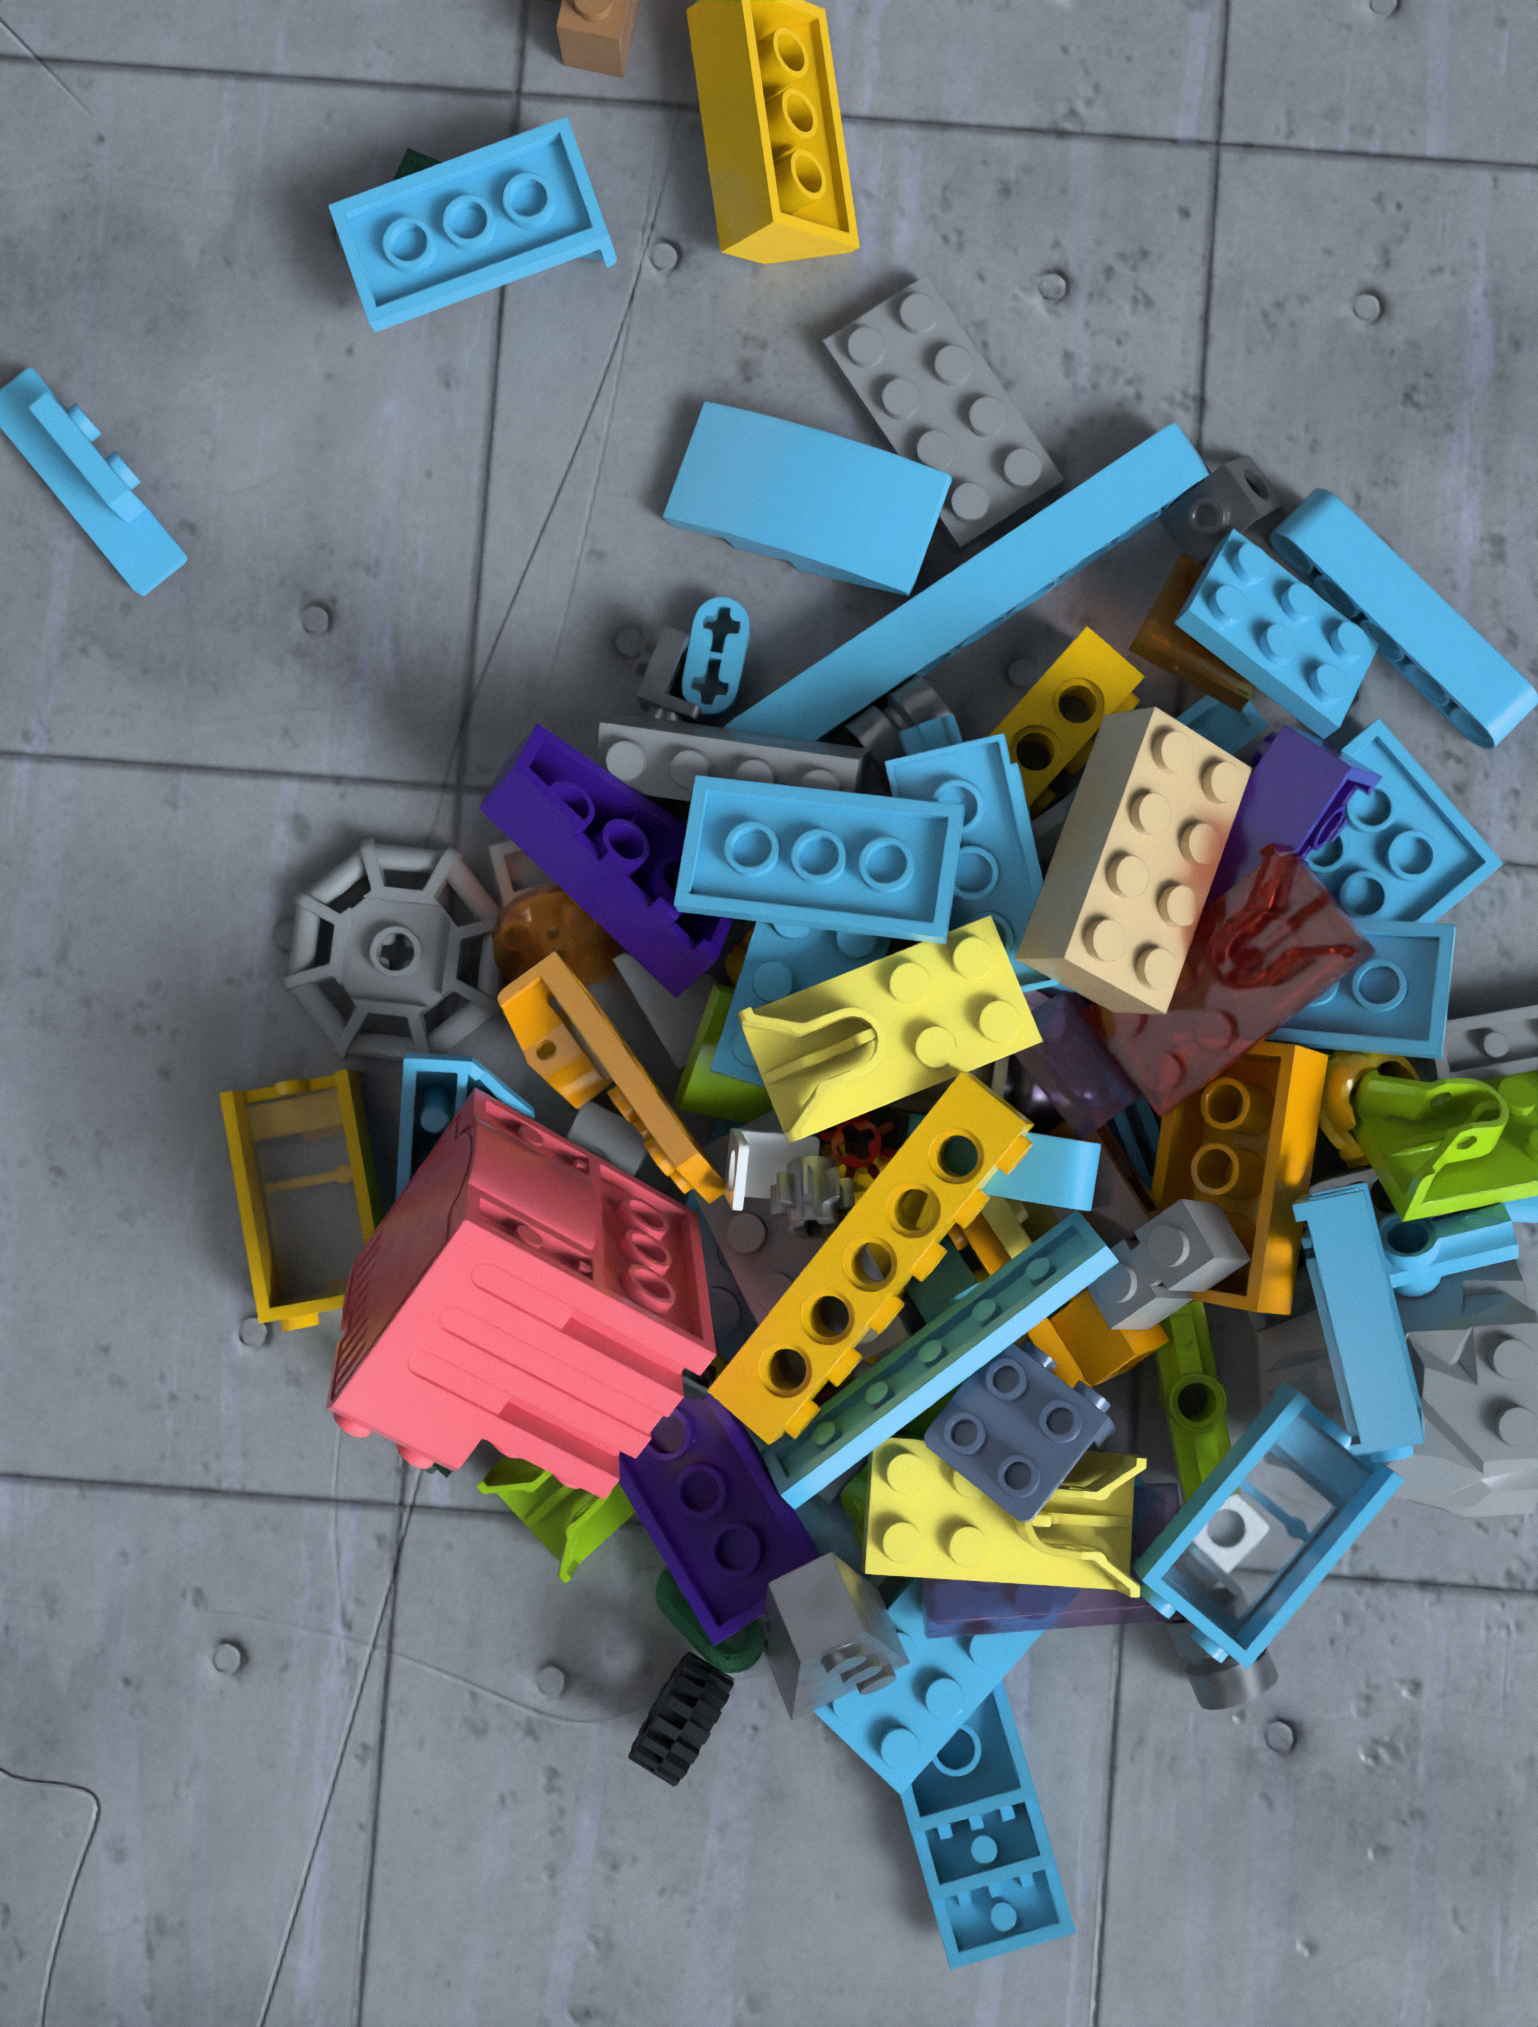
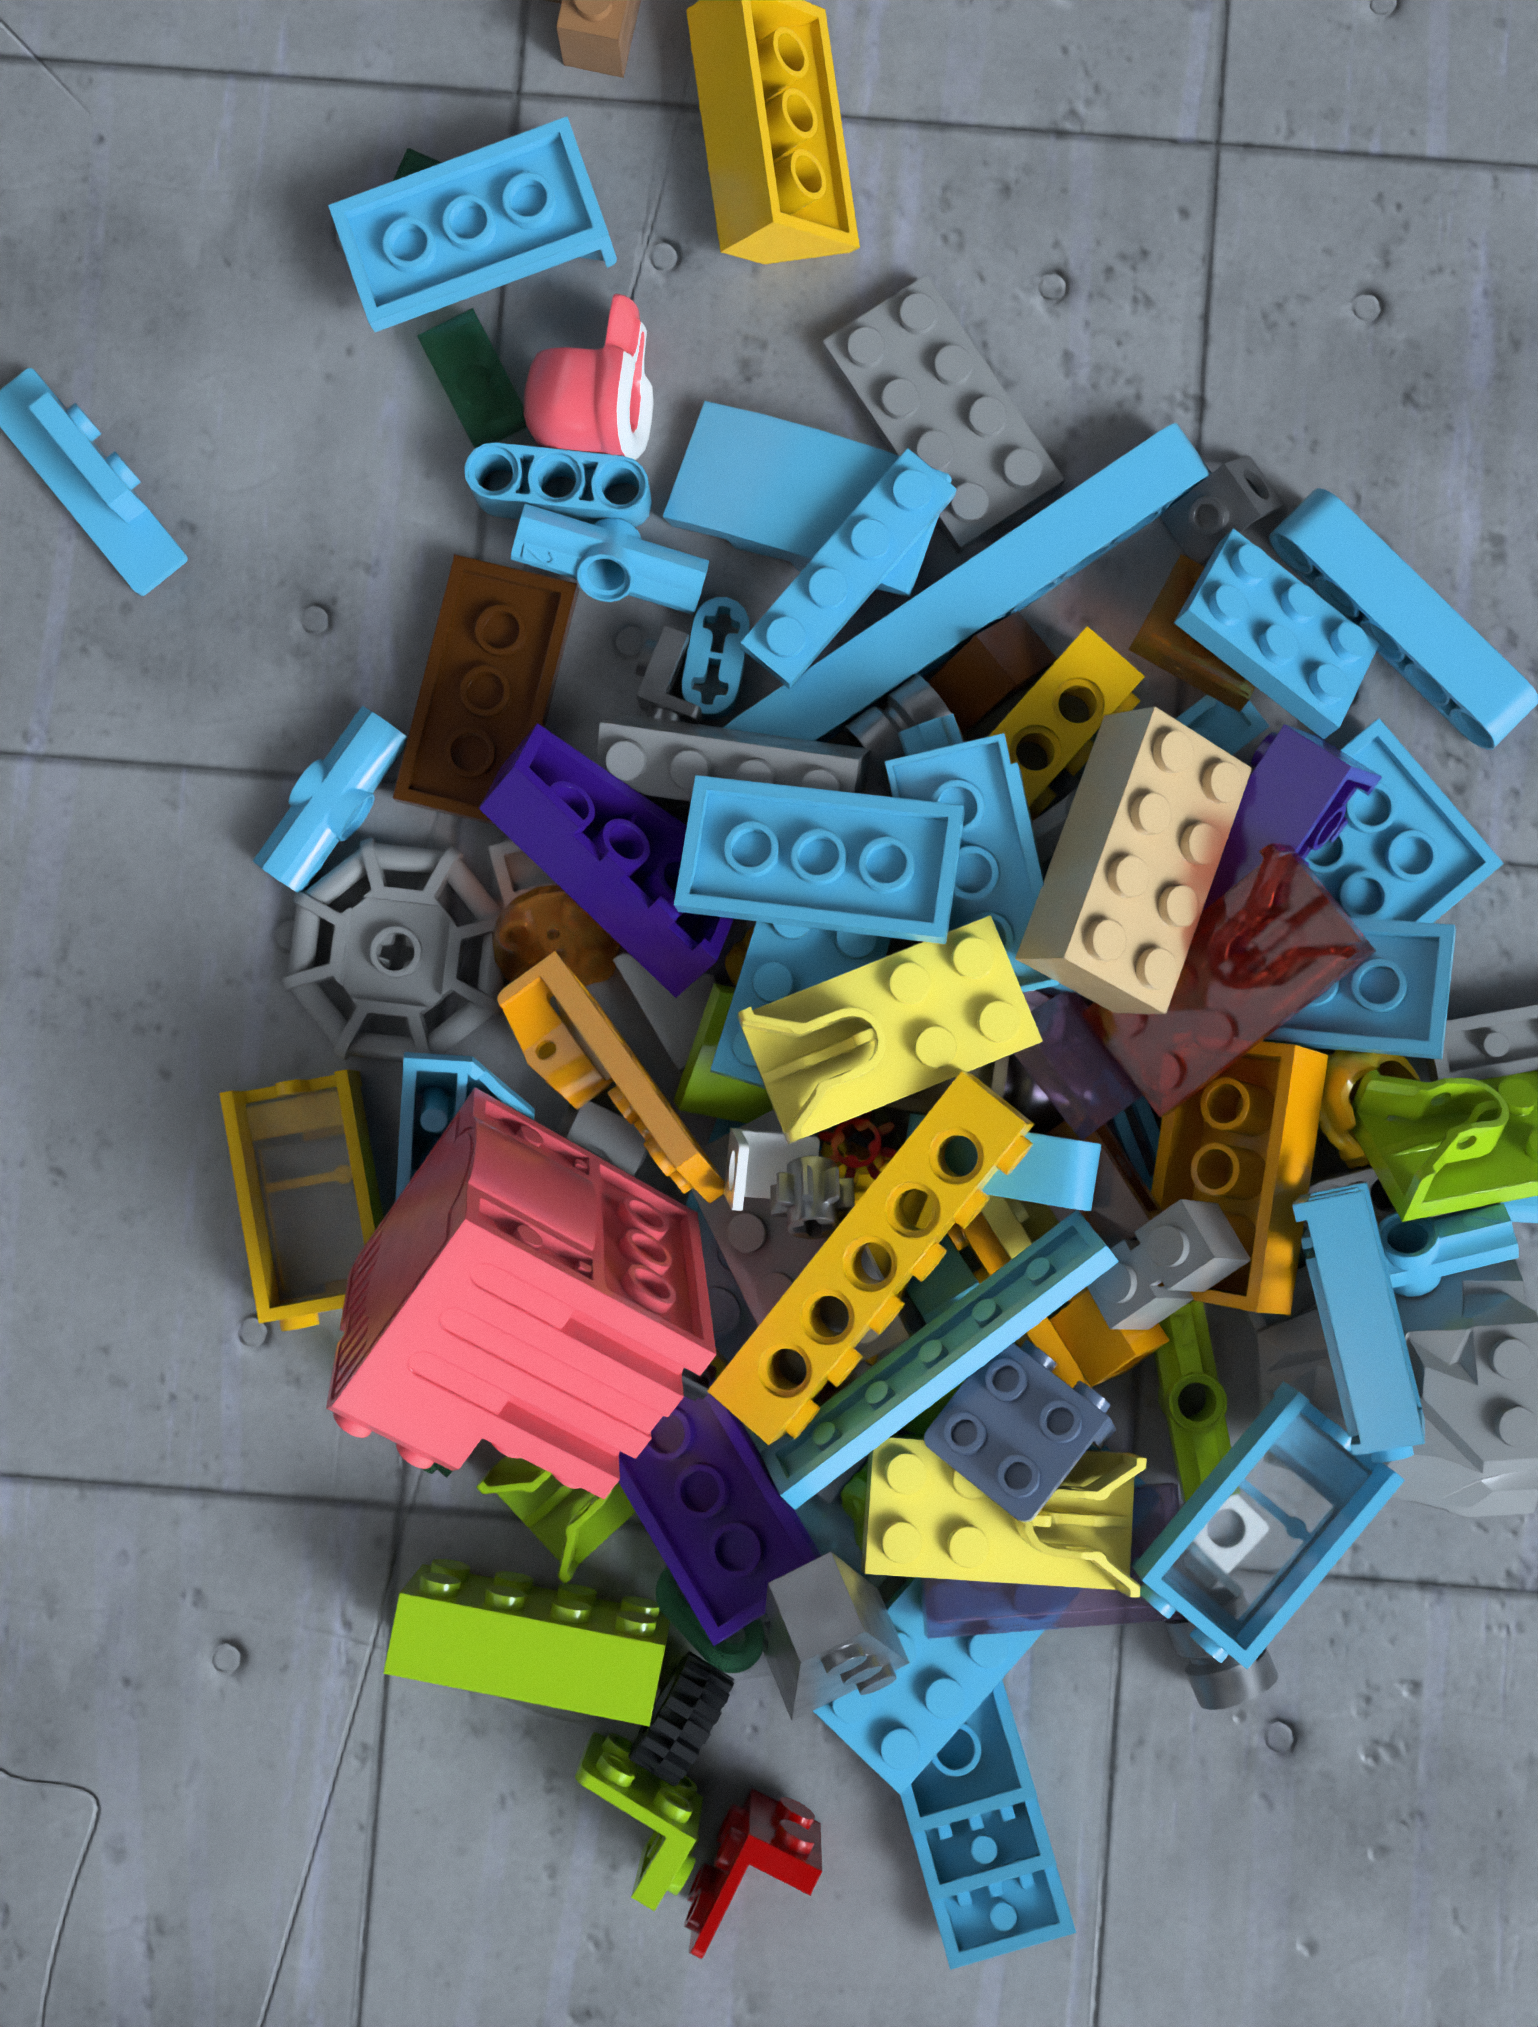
none -> medium azure piece [253,705,408,893]
none -> lime brick [383,1559,672,1727]
none -> reddish brown plate [393,554,579,826]
none -> clear green plate [417,308,527,449]
none -> medium azure beam [464,442,652,528]
none -> medium azure piece [511,504,709,615]
none -> coral piece [524,293,654,461]
none -> lime bracket [574,1732,703,1912]
none -> red bracket [684,1788,822,1959]
none -> medium azure plate [740,448,957,689]
none -> reddish brown slope [928,611,1057,736]

